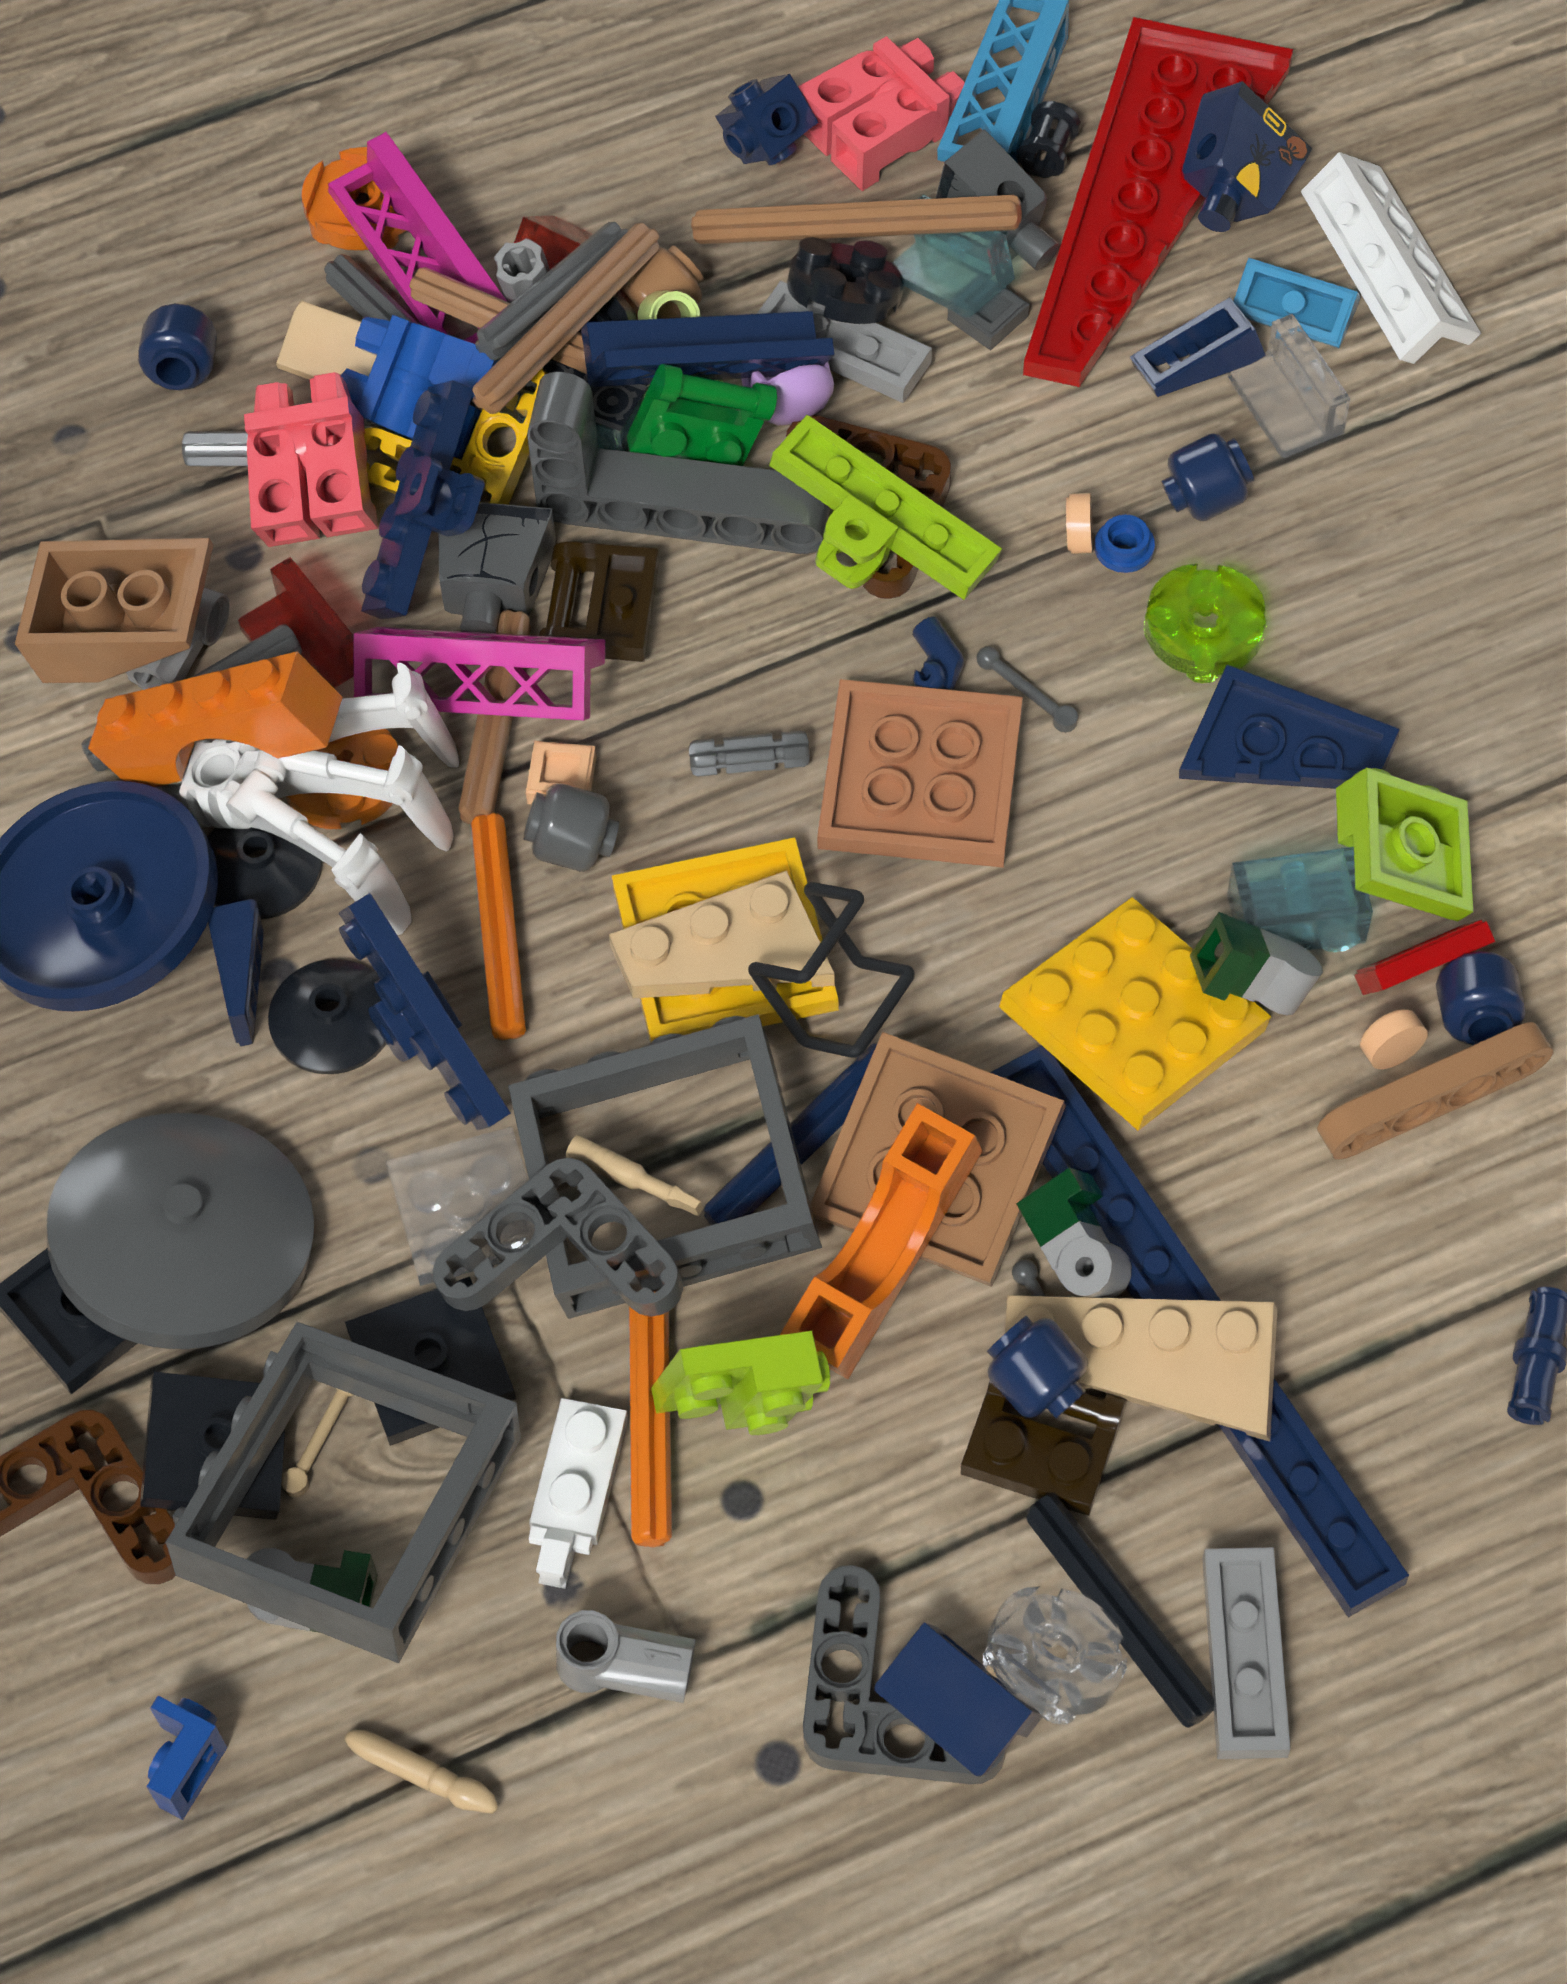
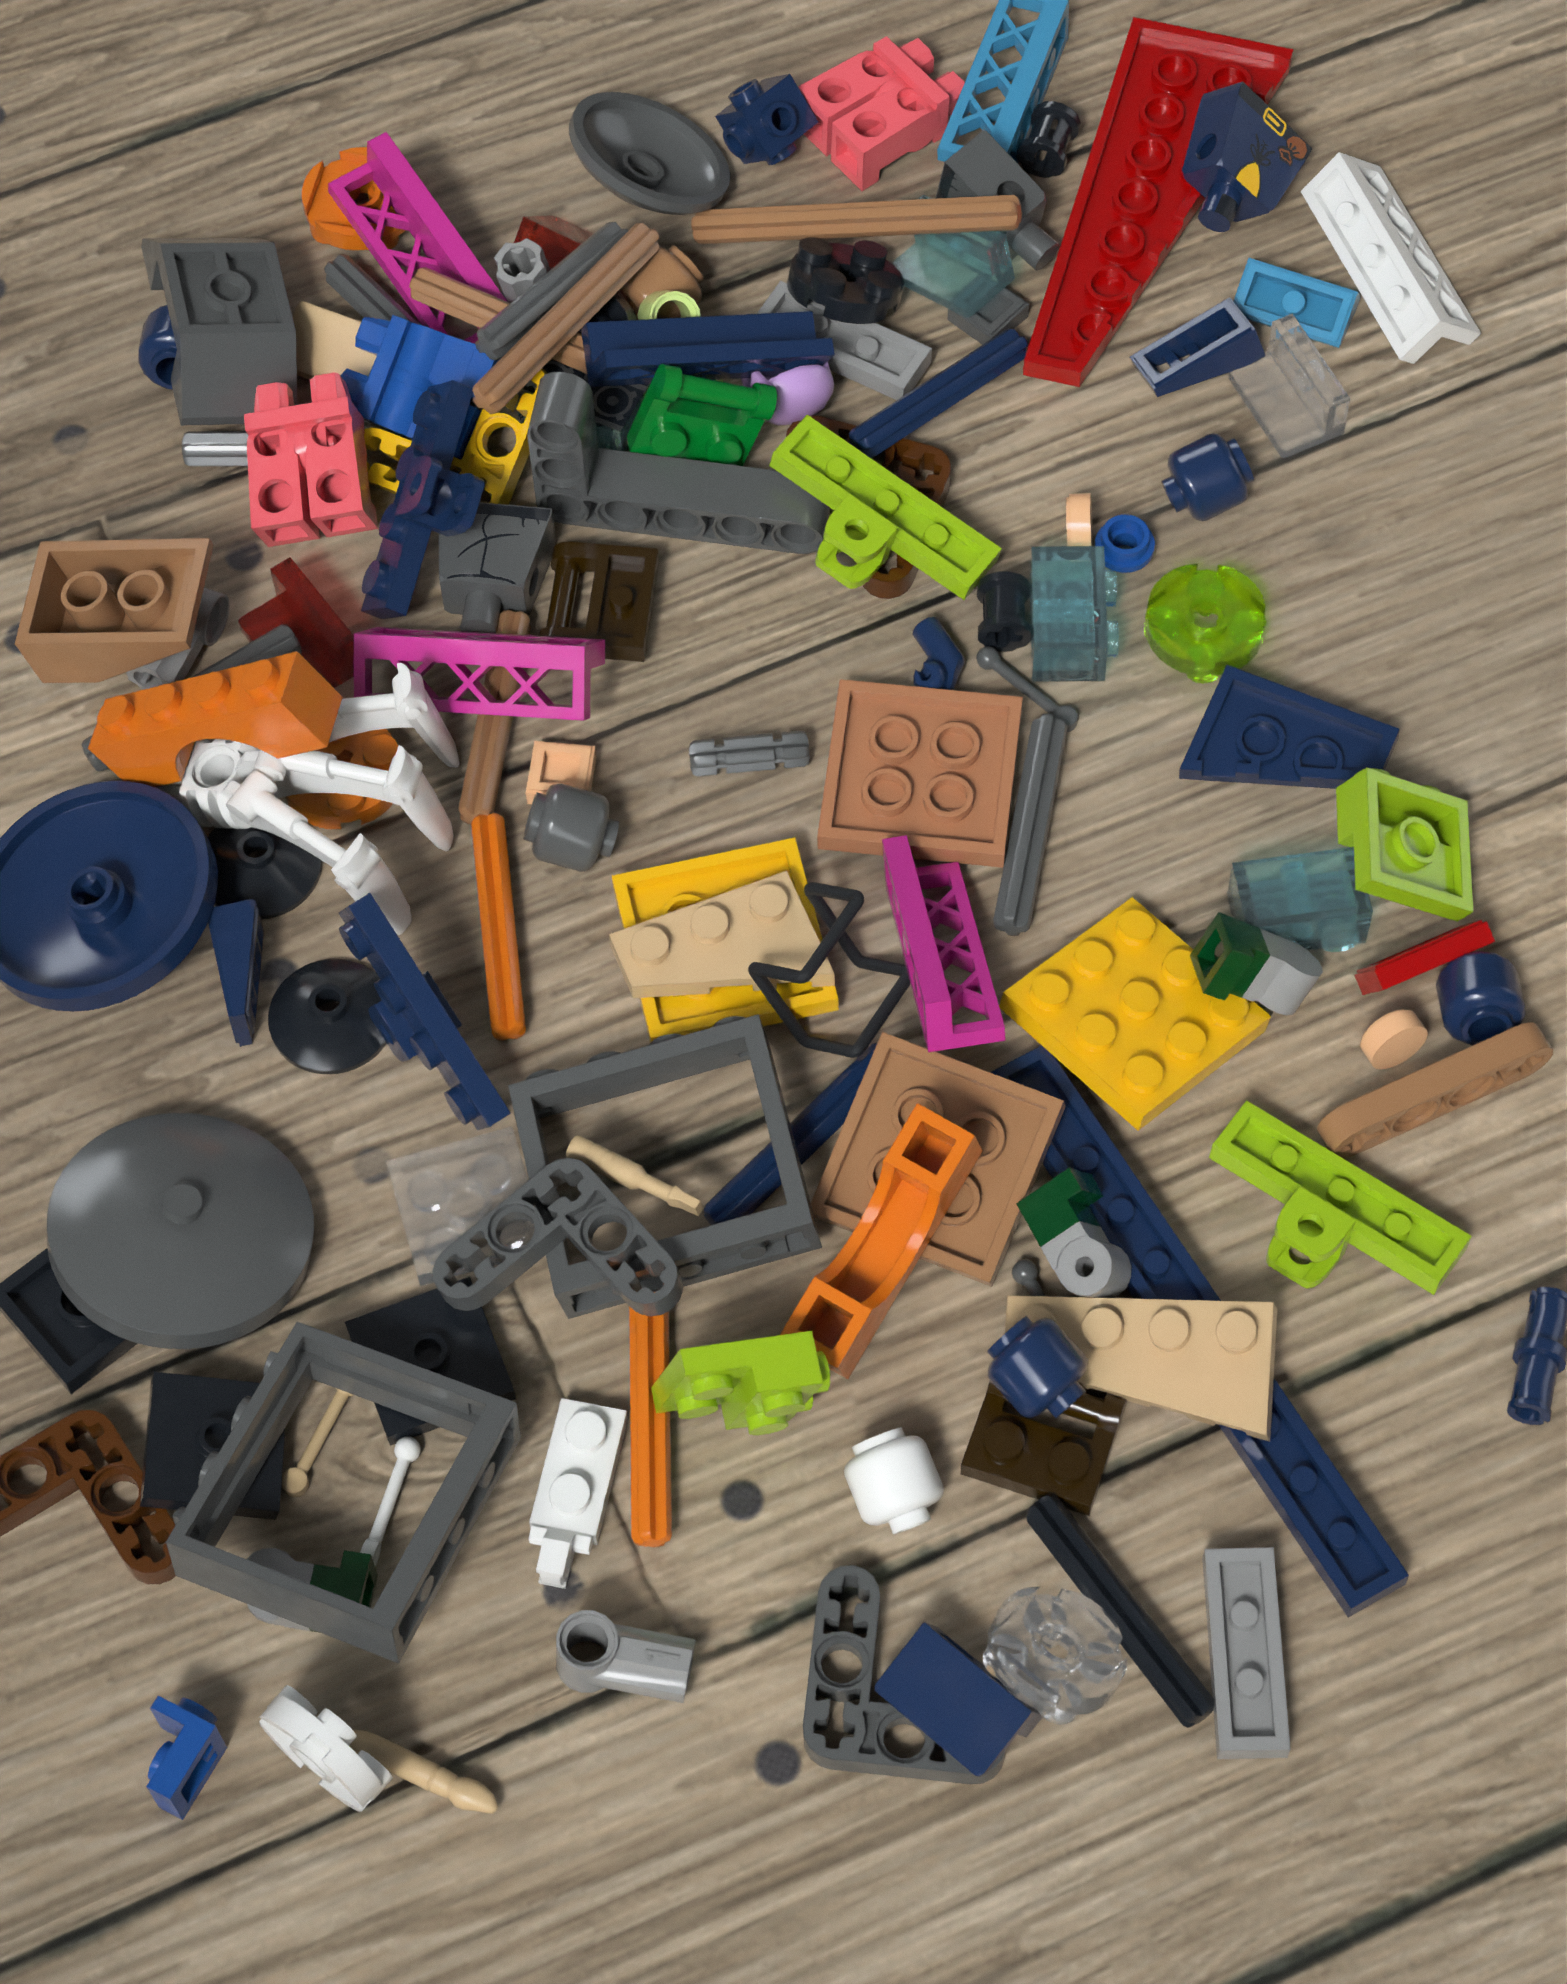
none -> dark grey slope [141,238,297,426]
none -> white plate [259,1685,392,1812]
none -> white hinge [360,1437,421,1566]
none -> dark grey dish [569,92,730,215]
none -> white head [844,1427,944,1535]
none -> dark blue axle [849,329,1028,459]
none -> dark pink fence [882,835,1006,1052]
none -> black bush [977,571,1032,652]
none -> dark grey axle [993,714,1068,936]
none -> clear light blue brick [1029,546,1119,682]
none -> lime plate [1209,1100,1472,1295]

